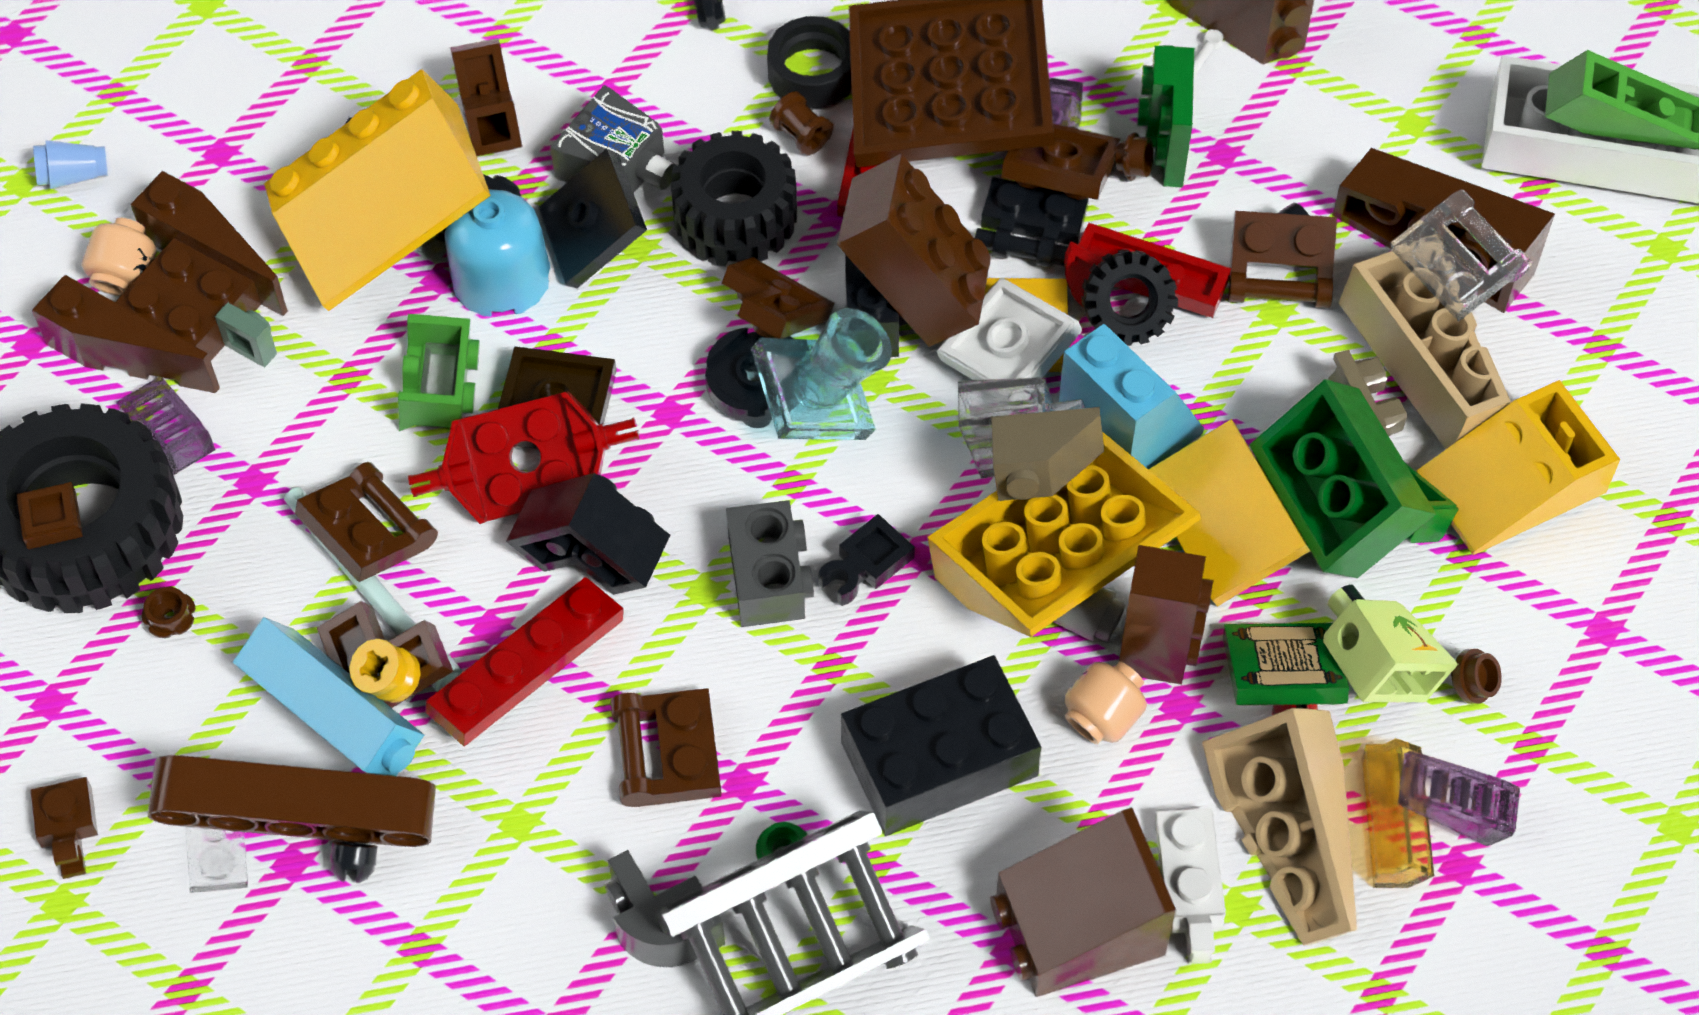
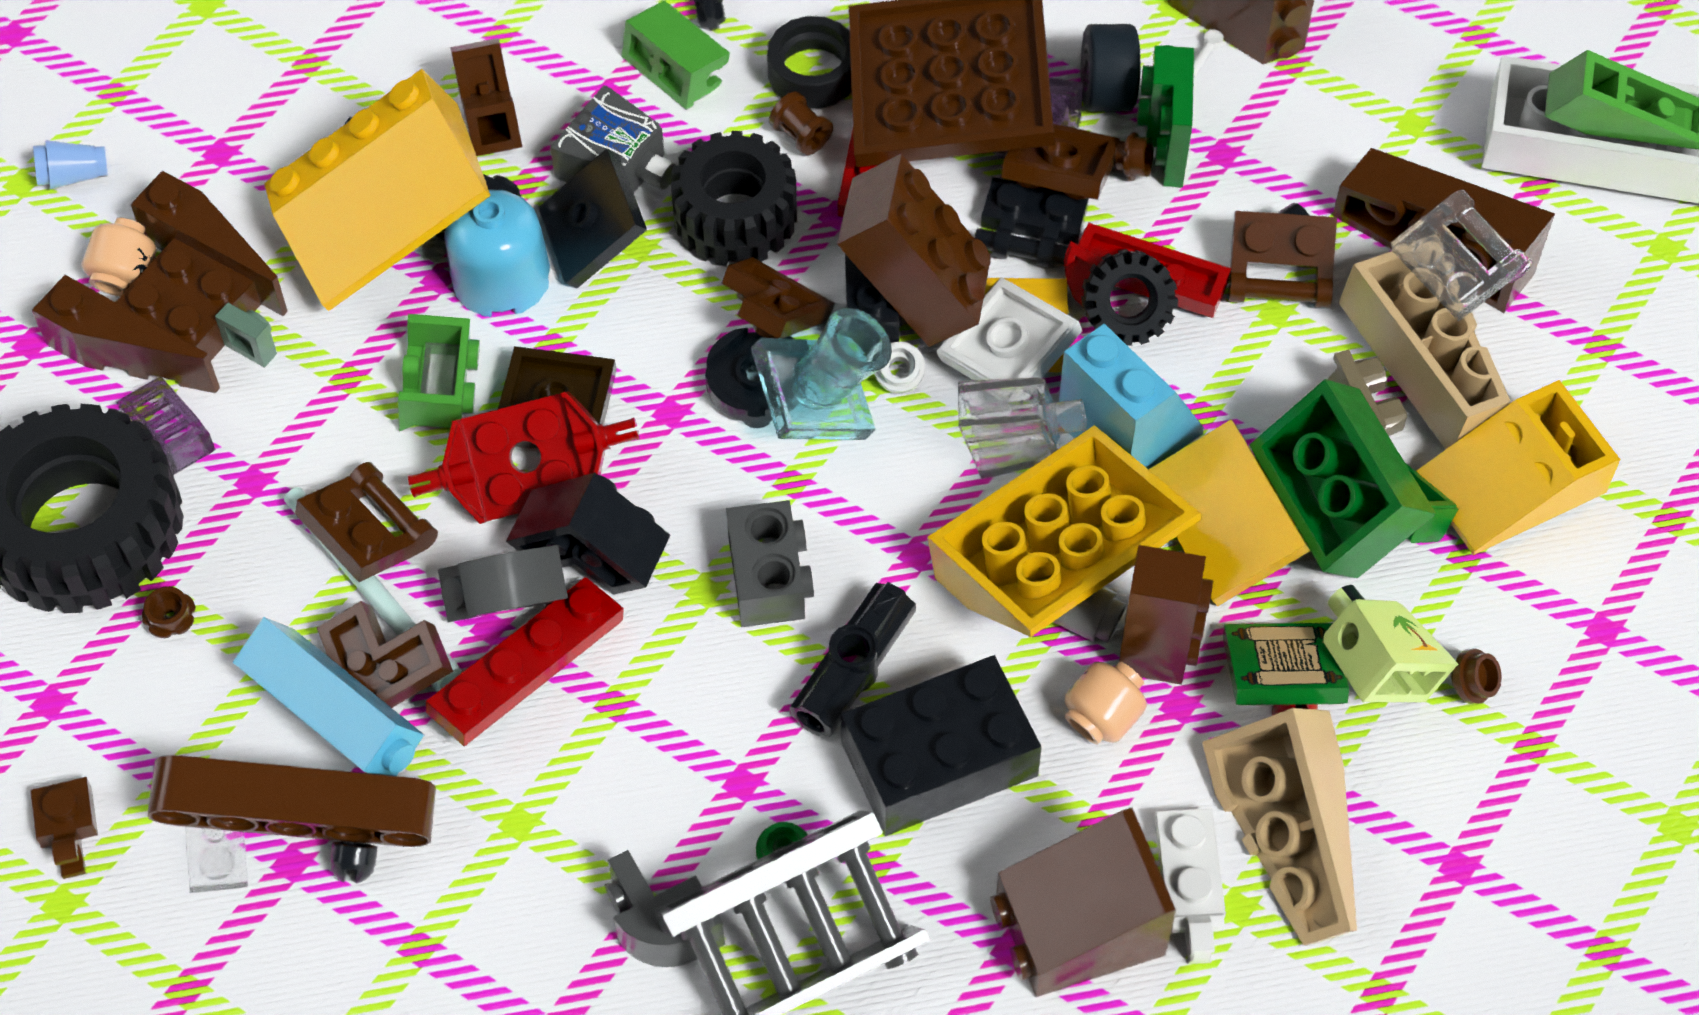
reddish brown tile [17,482,83,549] -> none
yellow wheel [349,639,421,703] -> none
reddish brown plate [610,688,722,807] -> none
black plate [818,514,915,606] -> none
dark tan slope [991,407,1104,501] -> none
clear yellow piece [1362,738,1434,888] -> none
clear purple slope [1398,750,1520,846] -> none
none -> dark grey brick [438,545,568,623]
none -> bright green hinge [622,0,730,110]
none -> black piece [790,582,916,737]
none -> white plate [874,342,925,393]
none -> black wheel [1080,24,1141,112]

